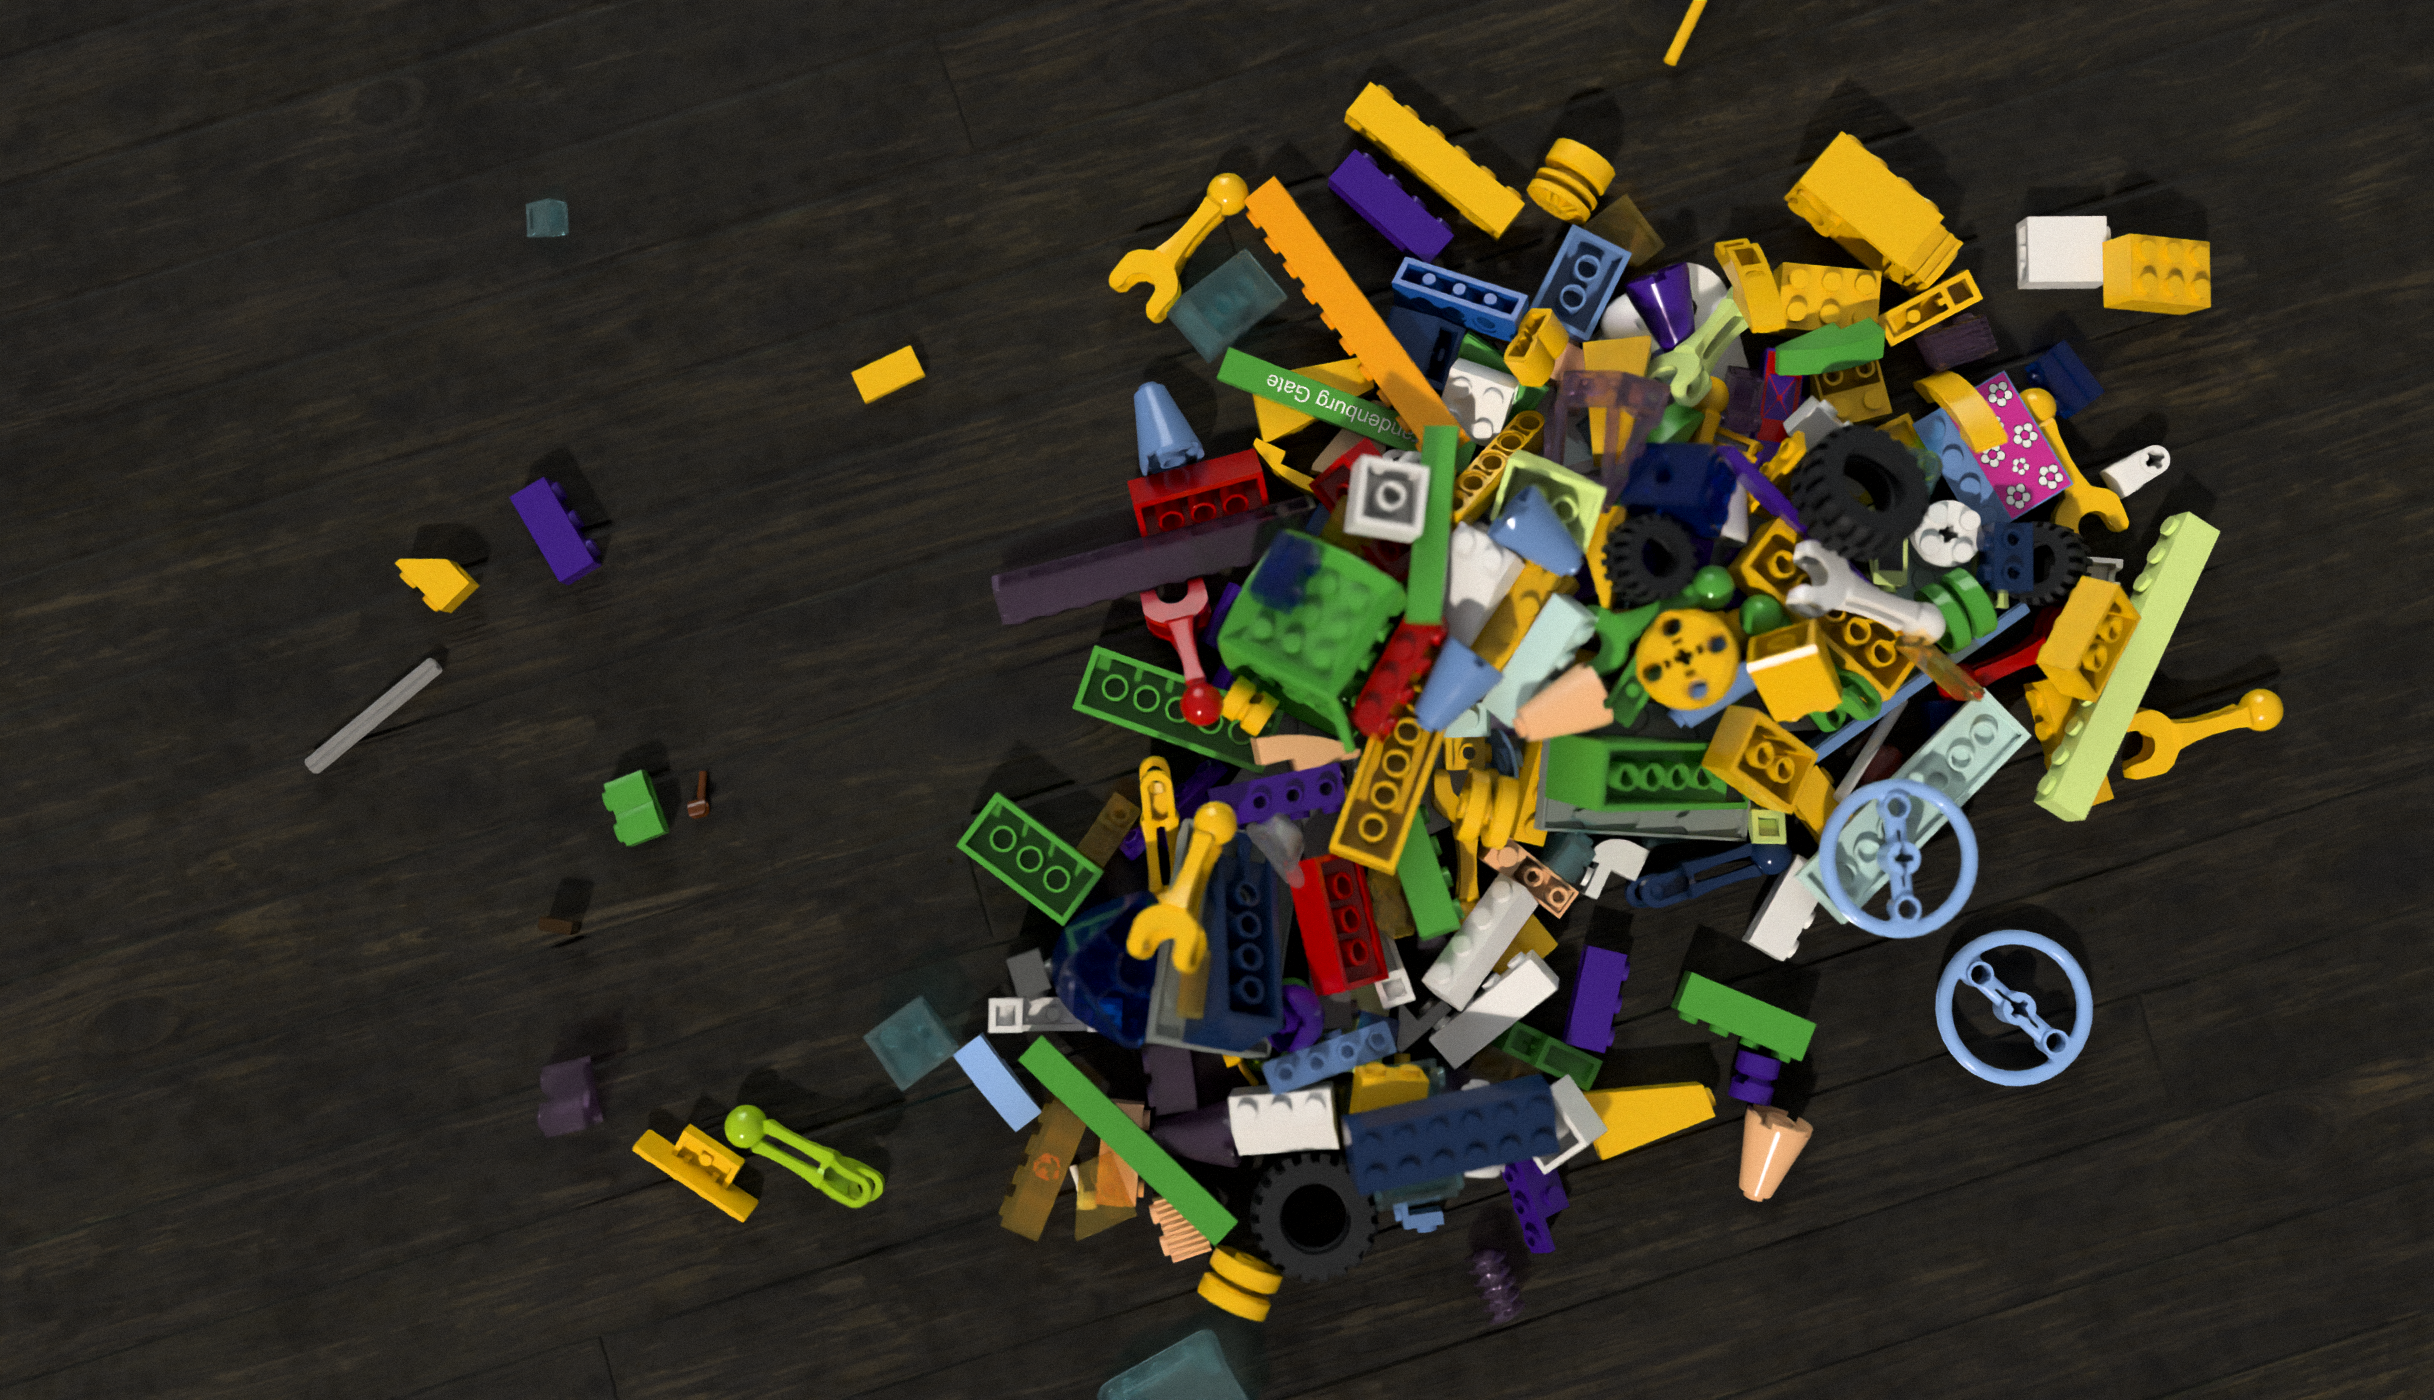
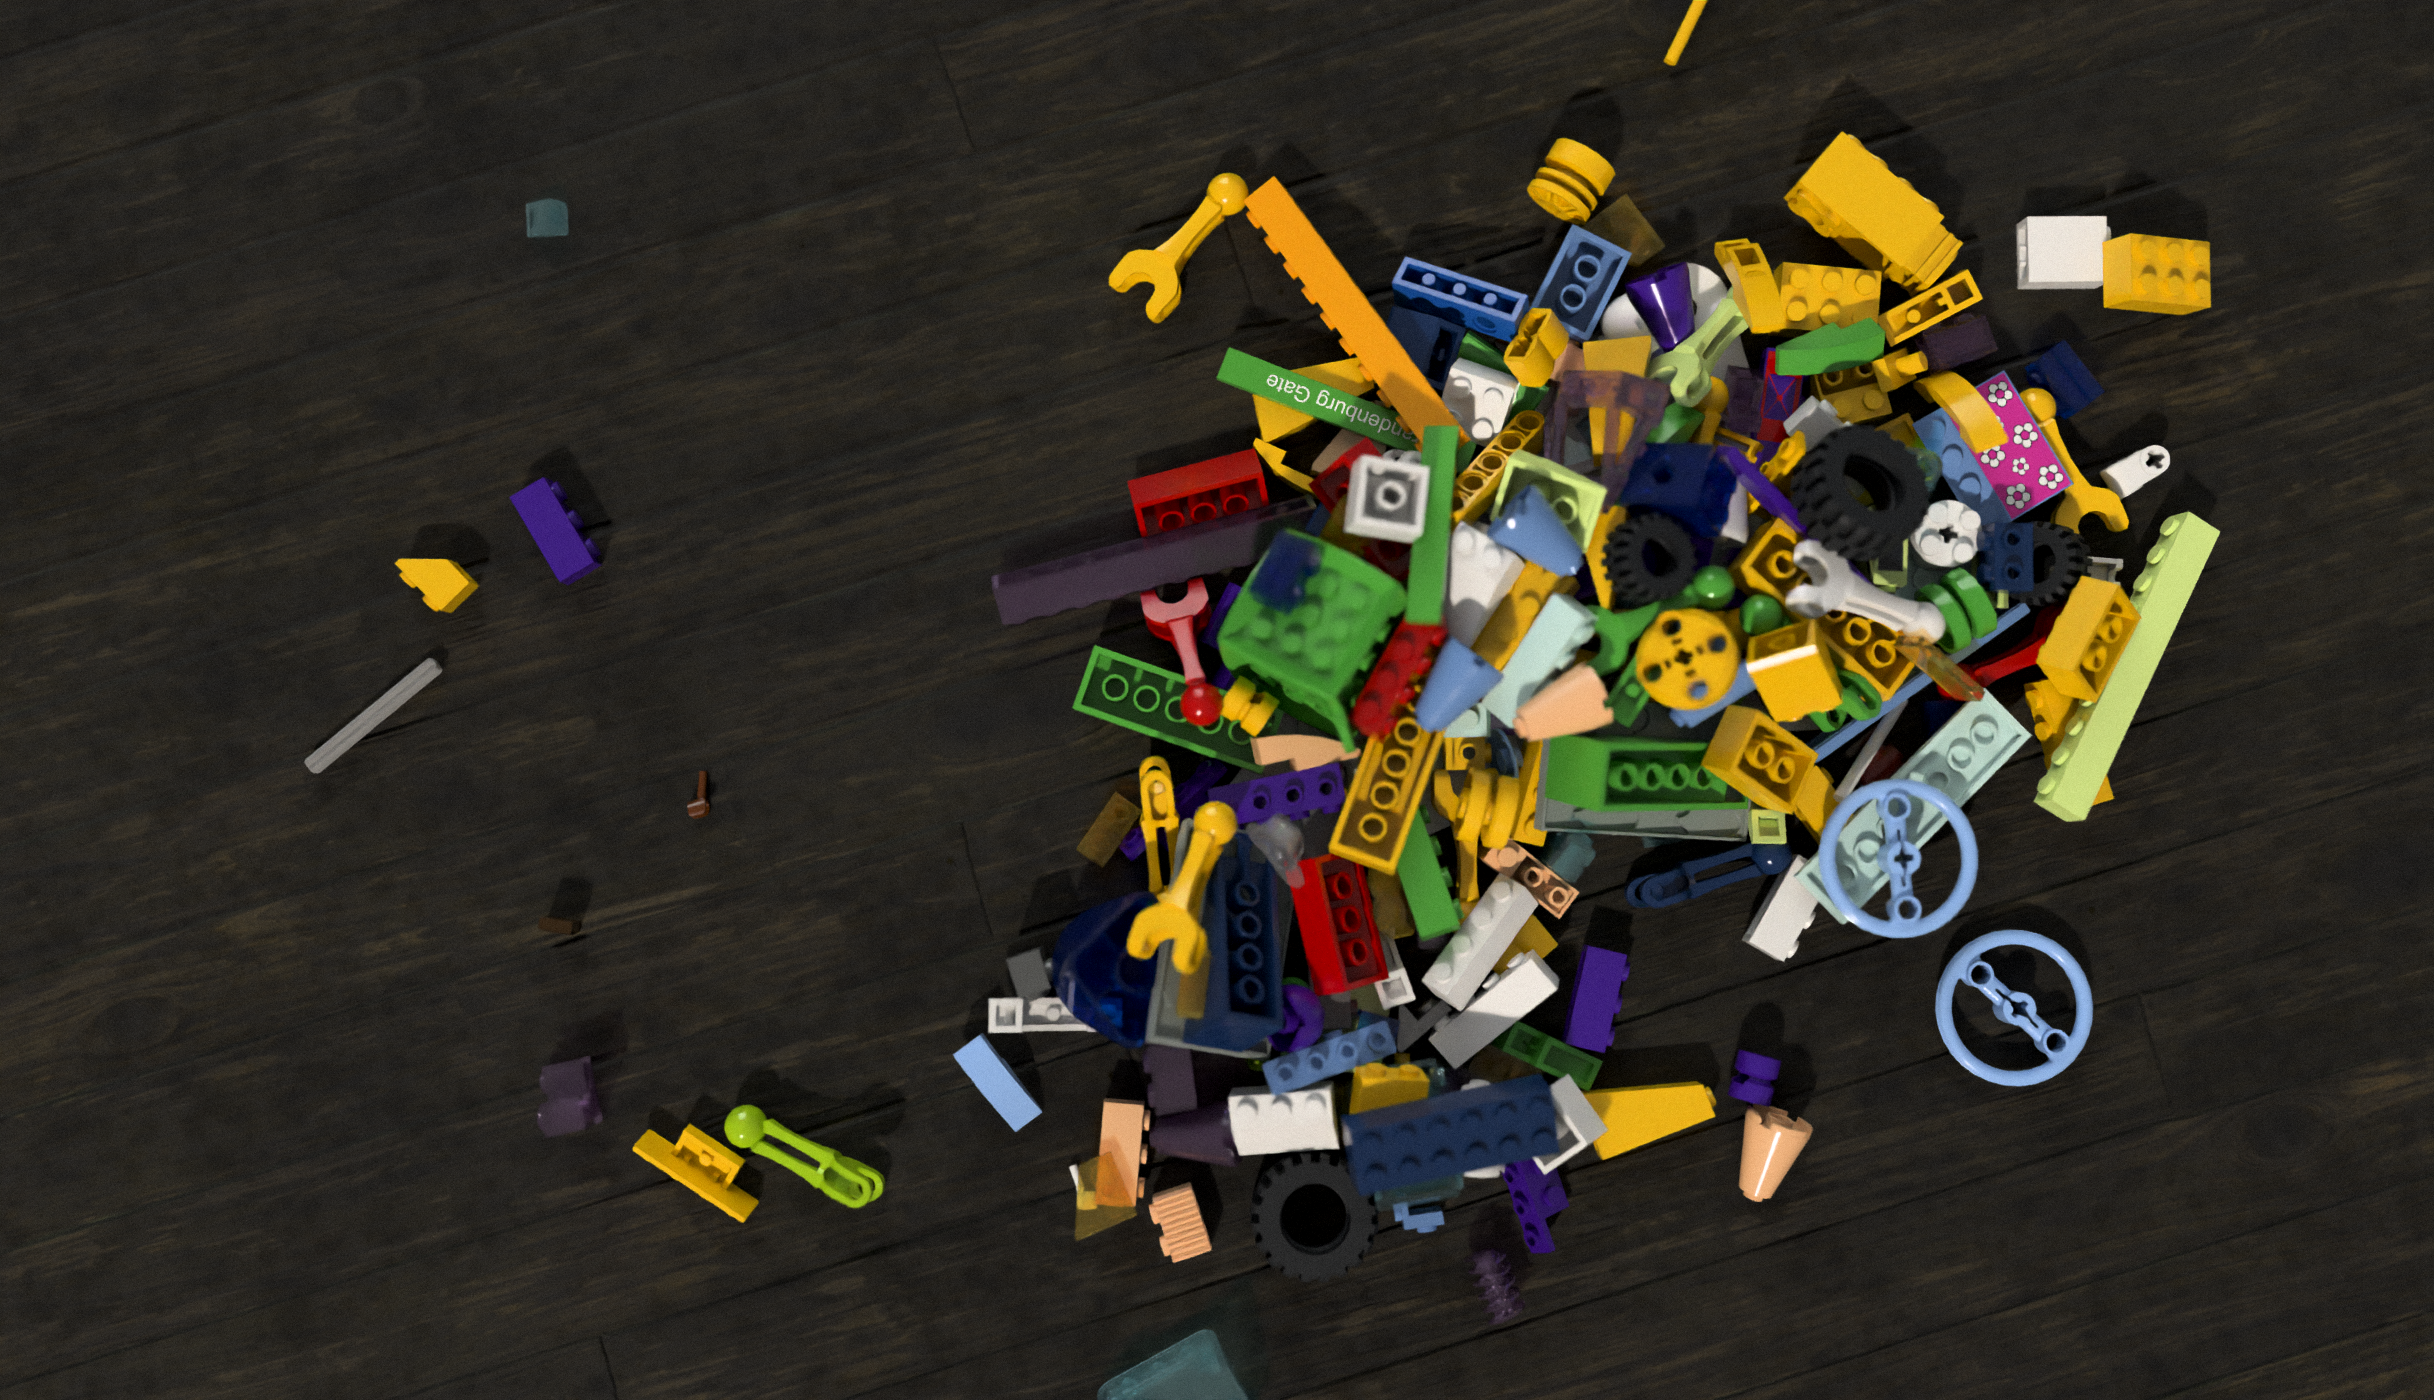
bright green brick [602,770,670,847] -> none
yellow tile [851,345,925,404] -> none
clear light blue brick [863,994,961,1091] -> none
bright green brick [956,792,1106,926] -> none
clear yellow brick [998,1097,1086,1242] -> none
bright green tile [1018,1035,1238,1246] -> none
medium blue cone [1134,382,1204,476] -> none
clear light blue slope [1166,247,1288,364] -> none
yellow wheel [1197,1245,1283,1321] -> none
yellow hand [1222,1054,1259,1086] -> none
dark purple brick [1328,149,1454,265] -> none
yellow brick [1344,82,1525,242] -> none
white brick [1579,839,1650,899] -> none
bright green brick [1671,970,1816,1063] -> none
yellow piece [2122,689,2284,780] -> none
none -> yellow tile [1872,347,1928,394]

